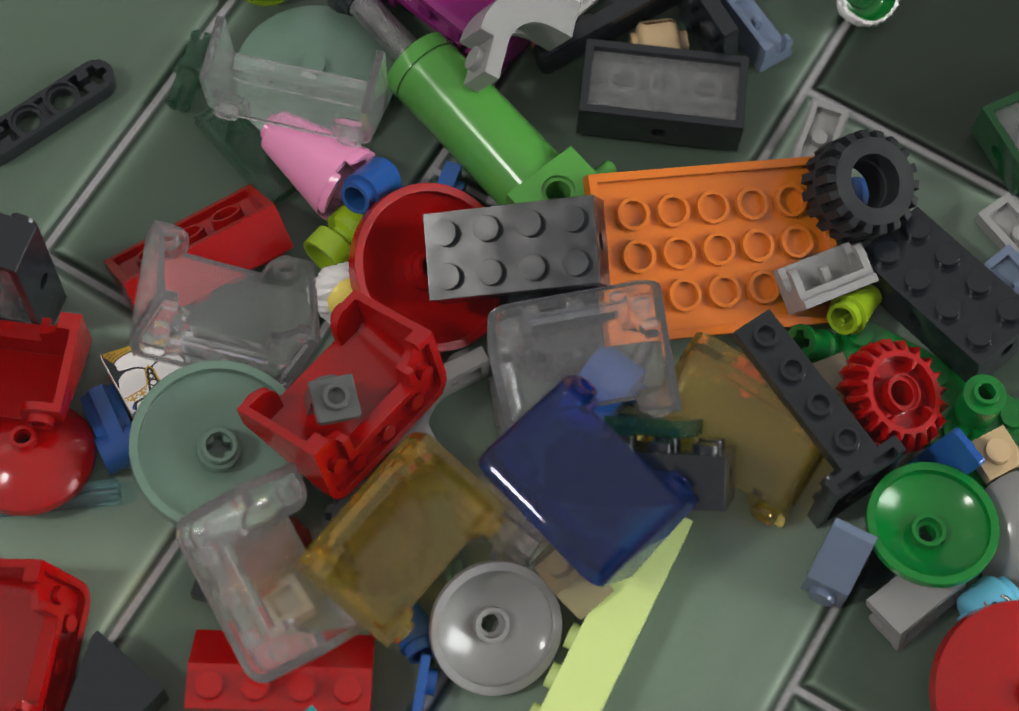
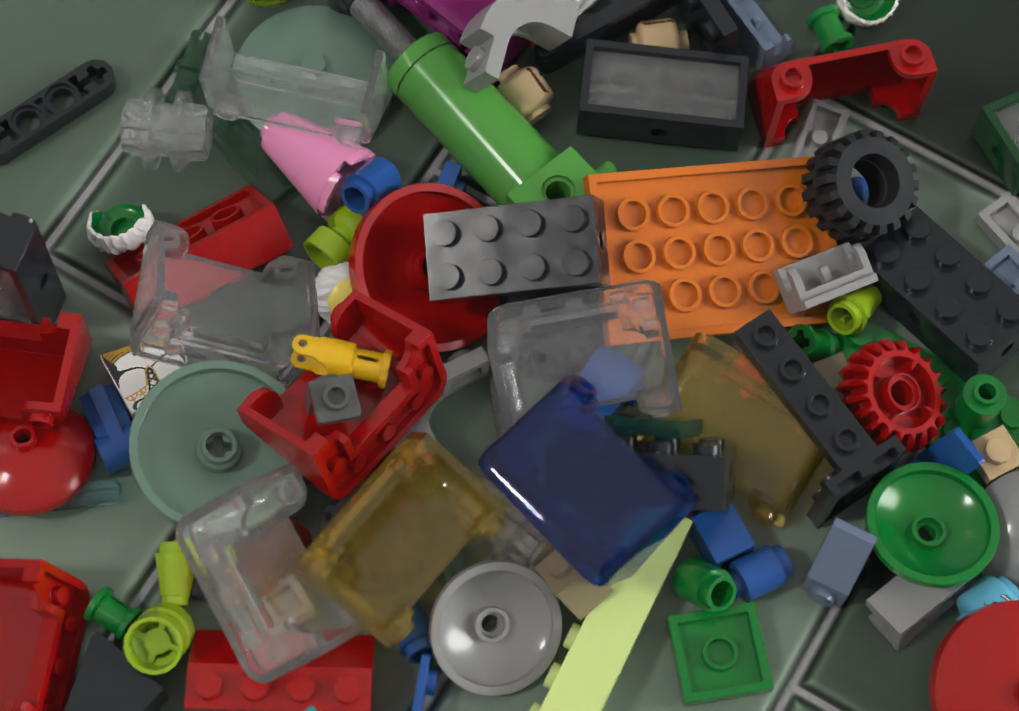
none -> green bush [83,586,144,644]
none -> hair [87,203,155,255]
none -> clear piece [120,87,214,173]
none -> lime wheel [123,602,195,675]
none -> lime cone [155,541,199,607]
none -> yellow piece [291,335,393,389]
none -> tan head [496,65,554,125]
none -> green plate [666,602,774,707]
none -> green brick [673,557,737,612]
none -> blue brick [688,502,756,570]
none -> blue brick [728,544,794,603]
none -> red windscreen [747,39,938,148]
none -> green bush [805,4,855,55]

